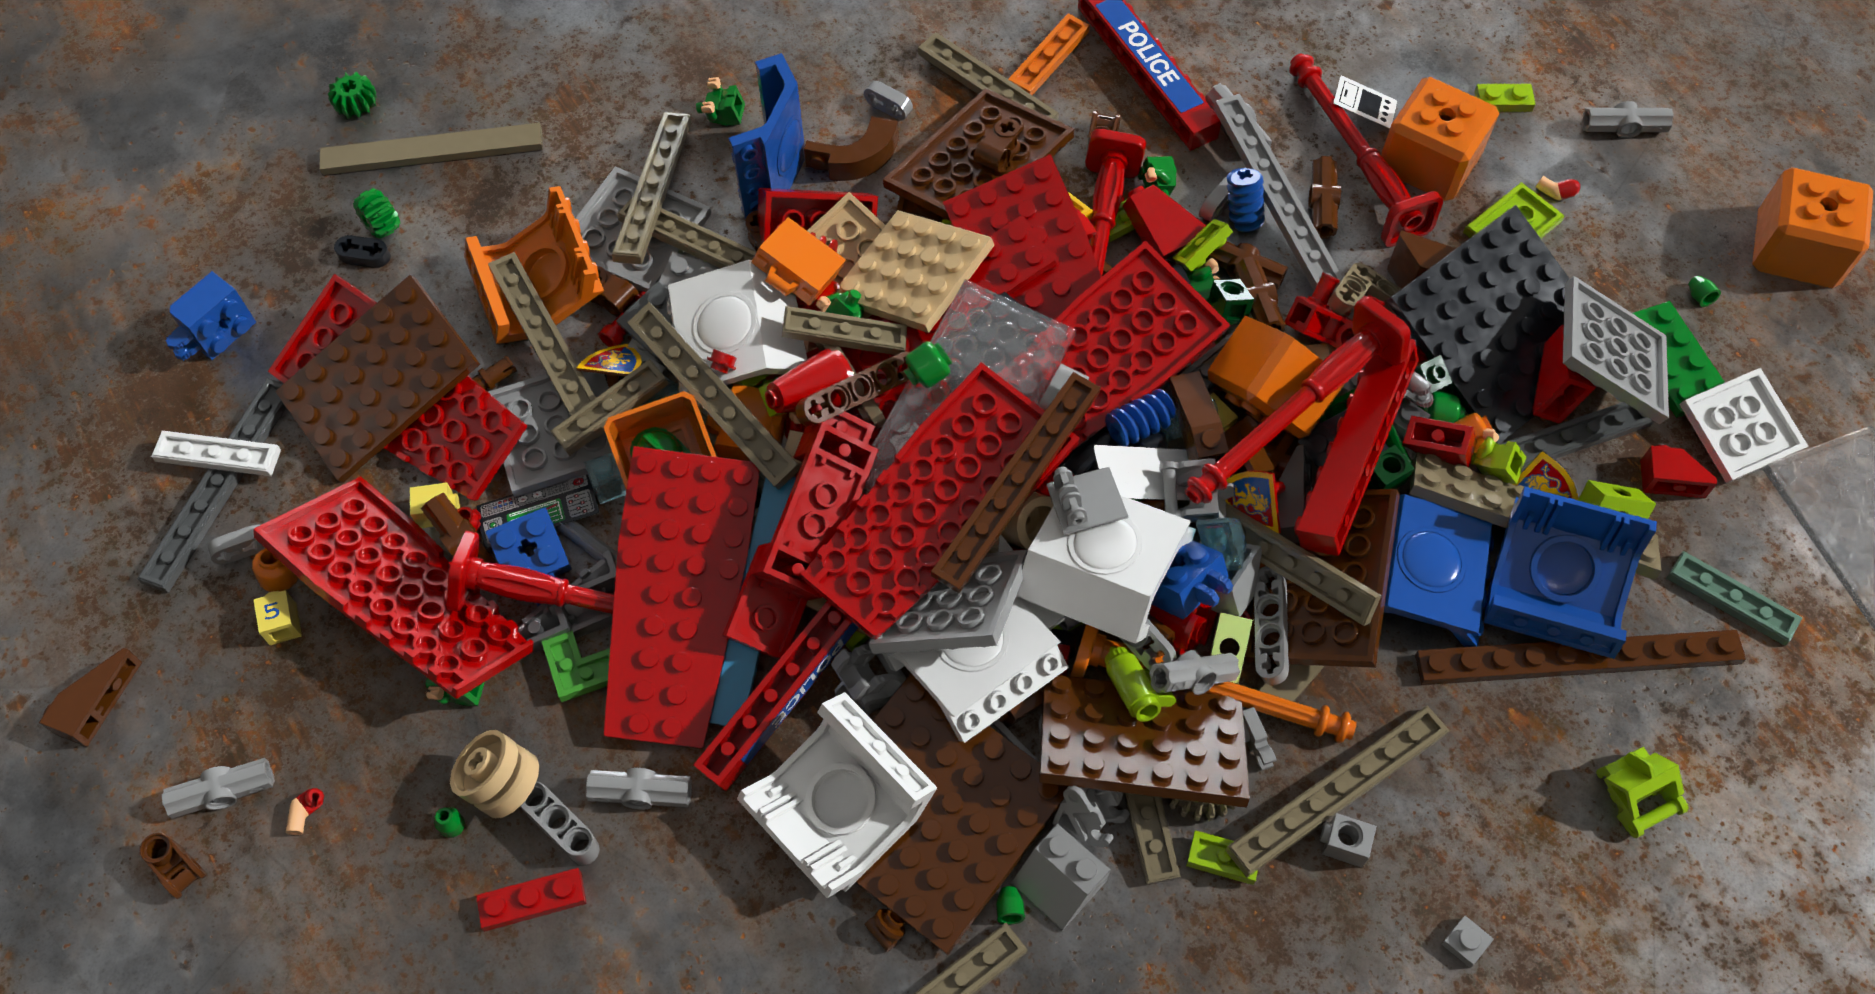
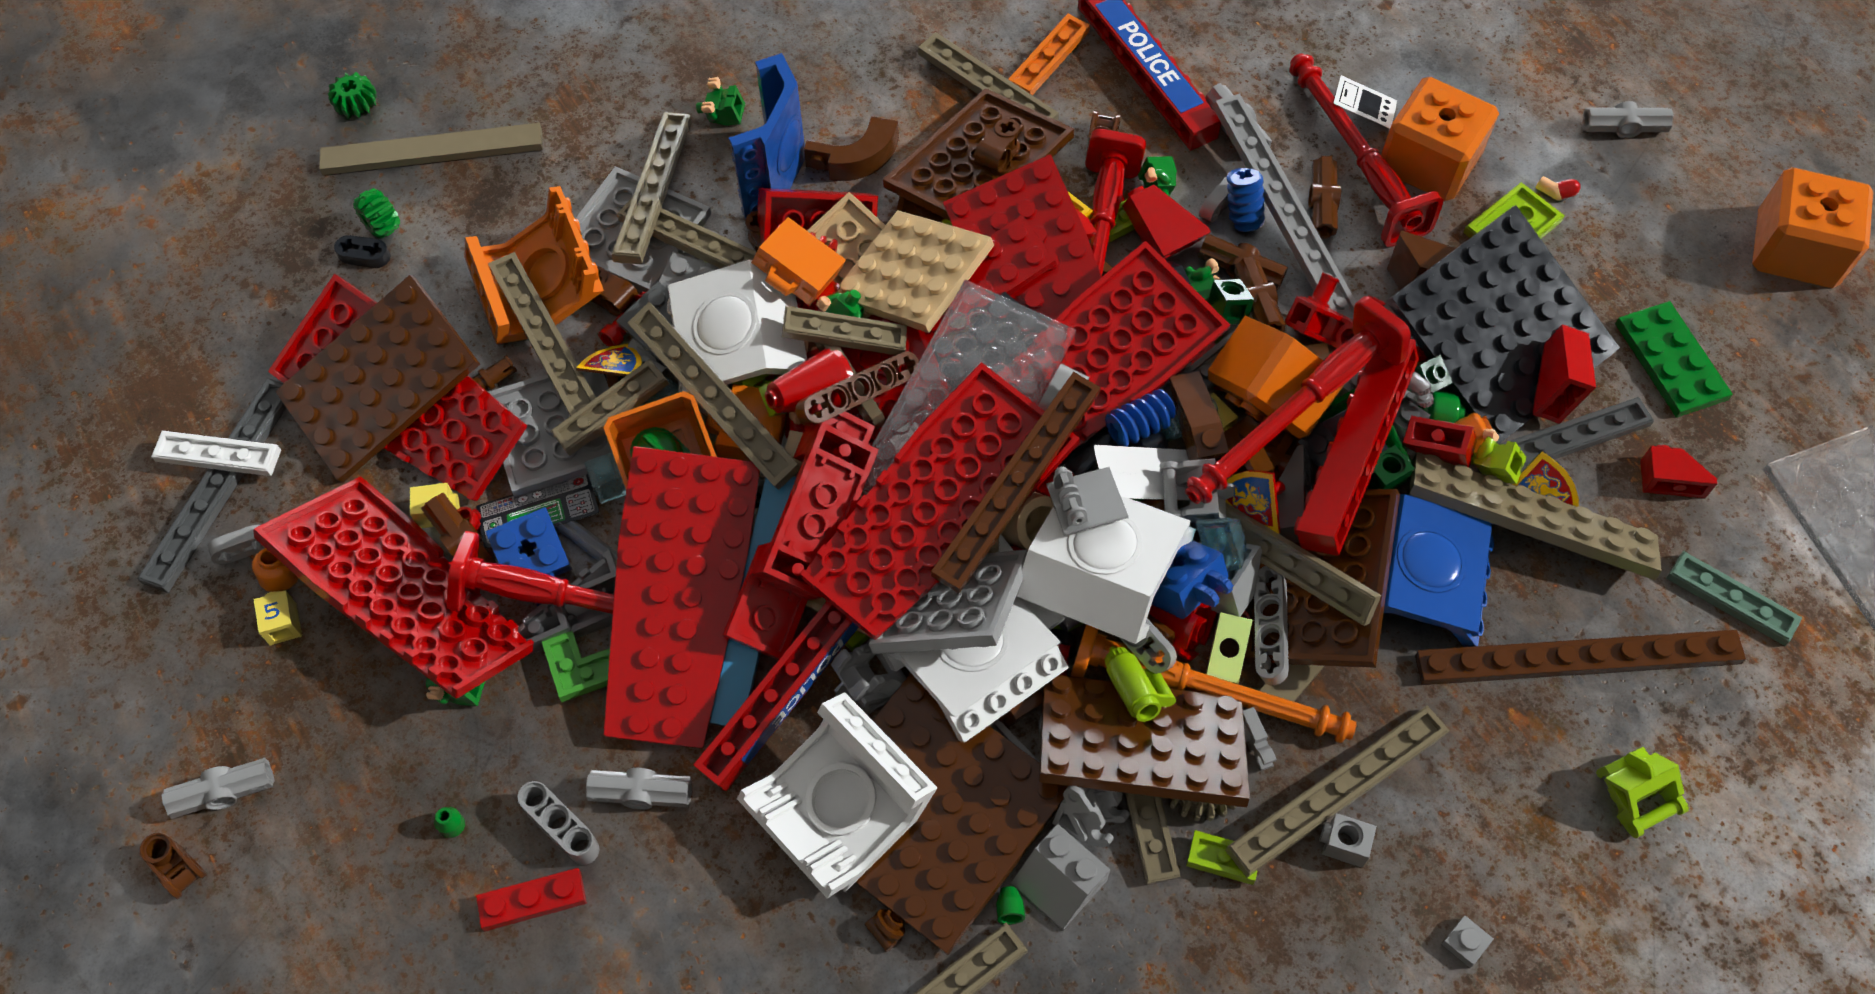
reddish brown slope [39,648,142,747] -> none
blue hinge [165,271,256,361] -> none
arm [286,788,324,835] -> none
tan wheel [450,730,539,818] -> none
red plate [707,349,737,374] -> none
light grey beam [864,81,913,120] -> none
green head [904,341,953,389] -> none
light grey piece [1149,650,1240,695] -> none
lime plate [1172,219,1233,272] -> none
dark tan beam [1328,263,1401,316] -> none
lime plate [1474,84,1536,112] -> none
blue panel [1484,486,1657,659] -> none
light grey plate [1563,276,1669,424] -> none
lime piece [1578,480,1656,519] -> none
white plate [1679,368,1809,484] -> none
green hose [1688,276,1721,307] -> none

